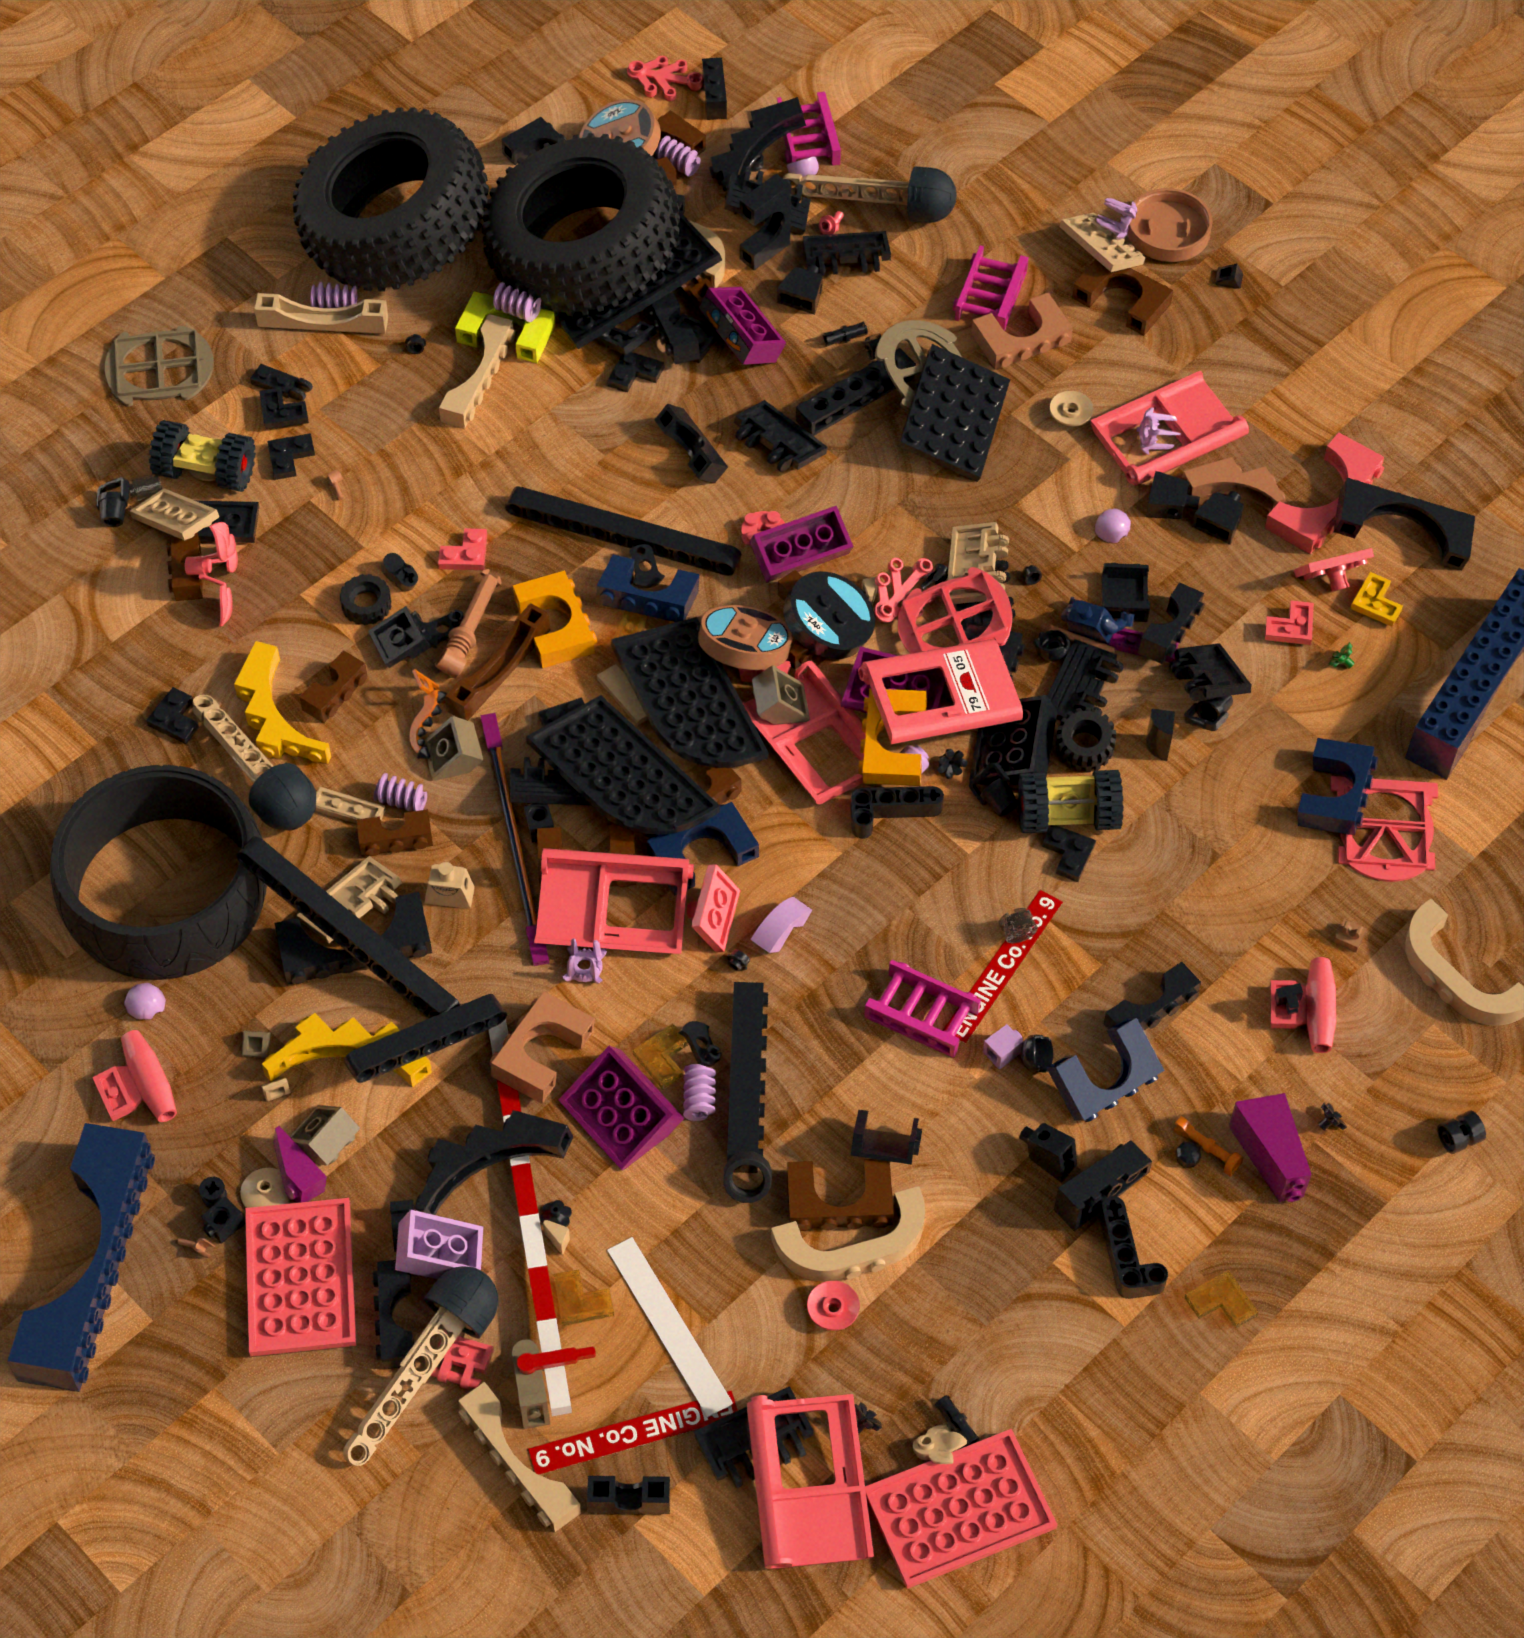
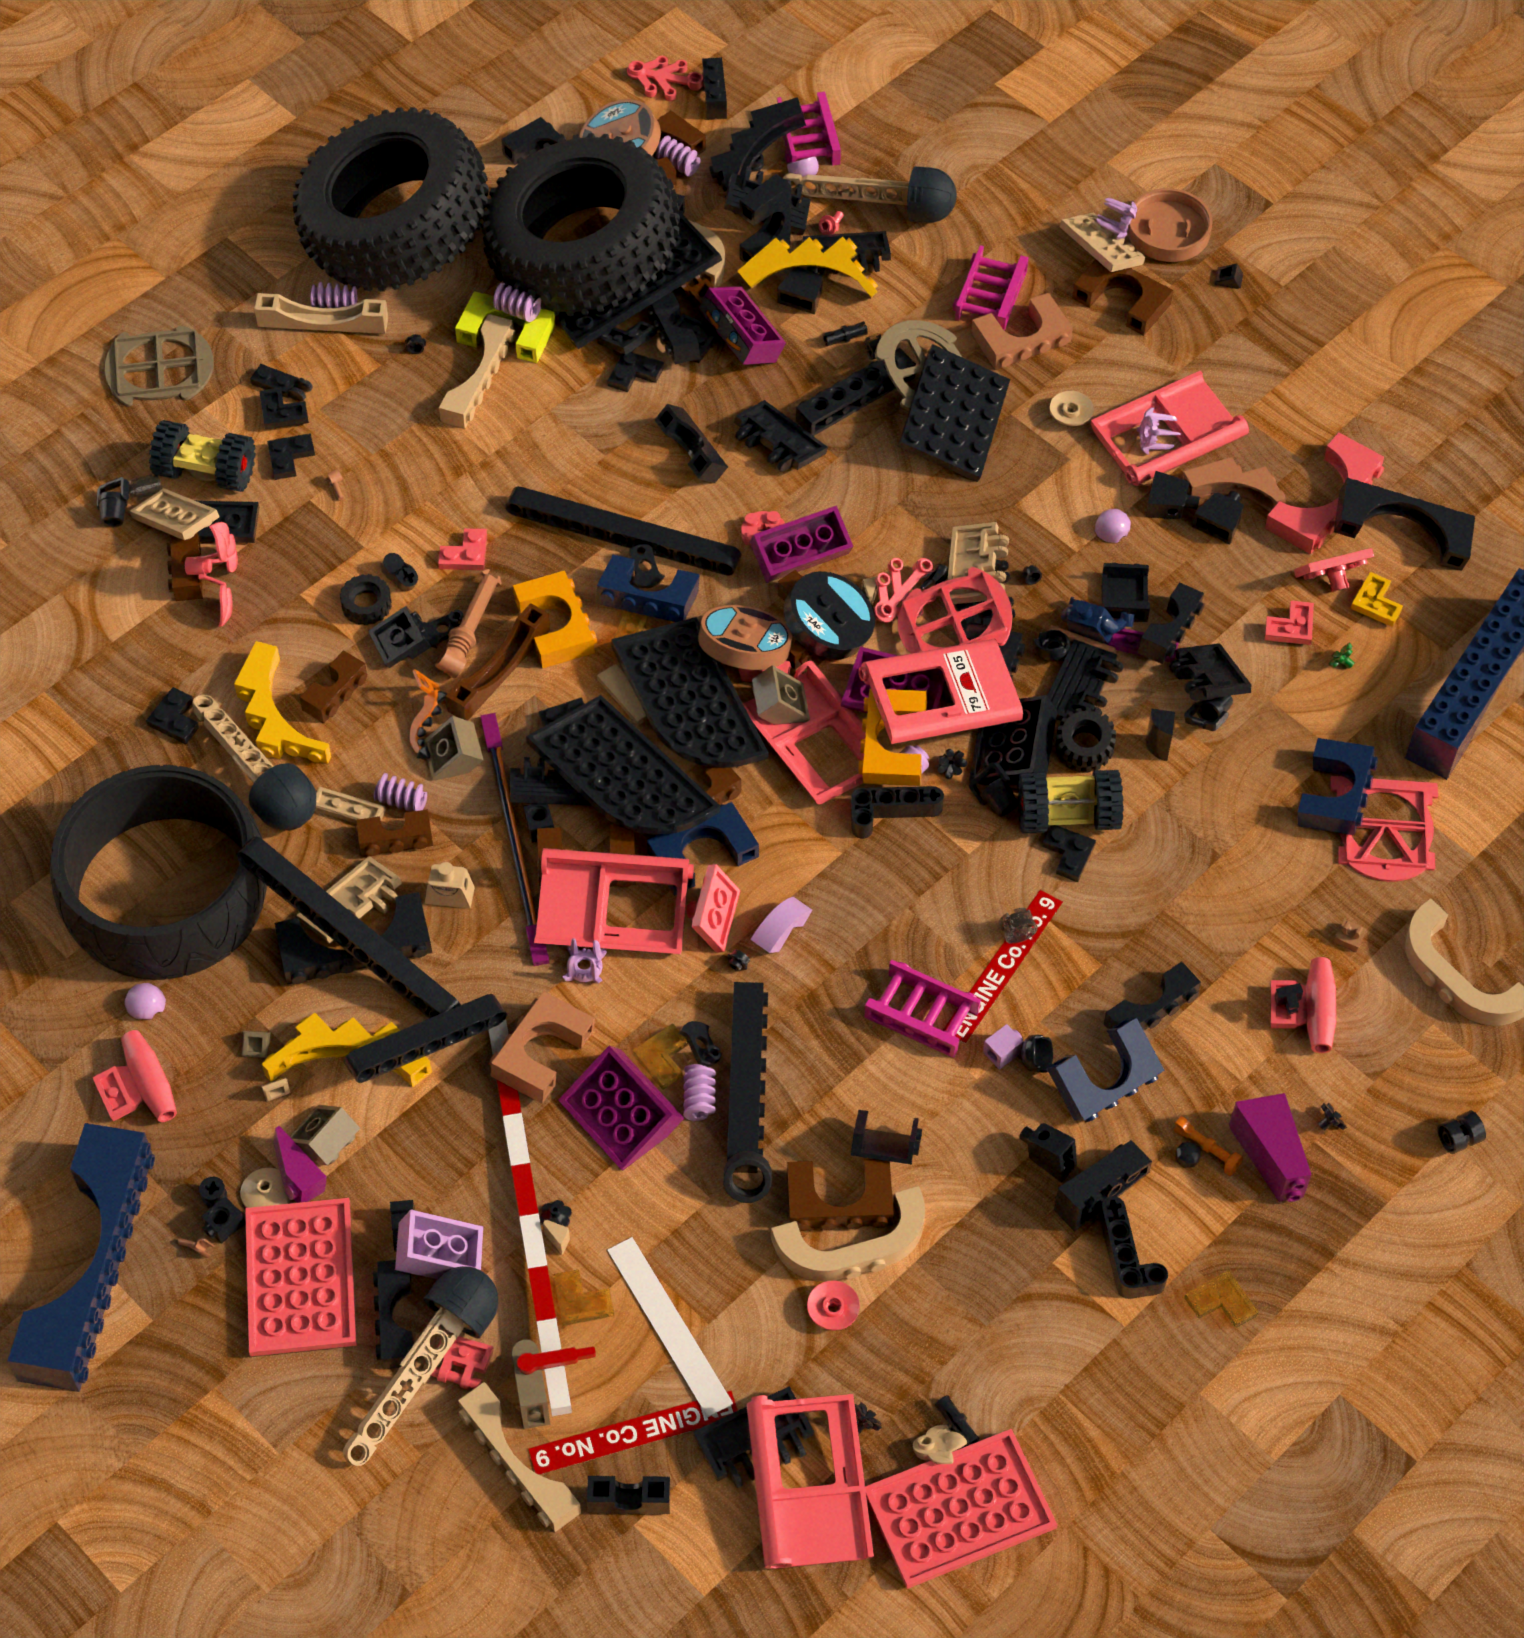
black arch [415,1110,574,1215] -> none
none -> yellow arch [738,237,878,298]

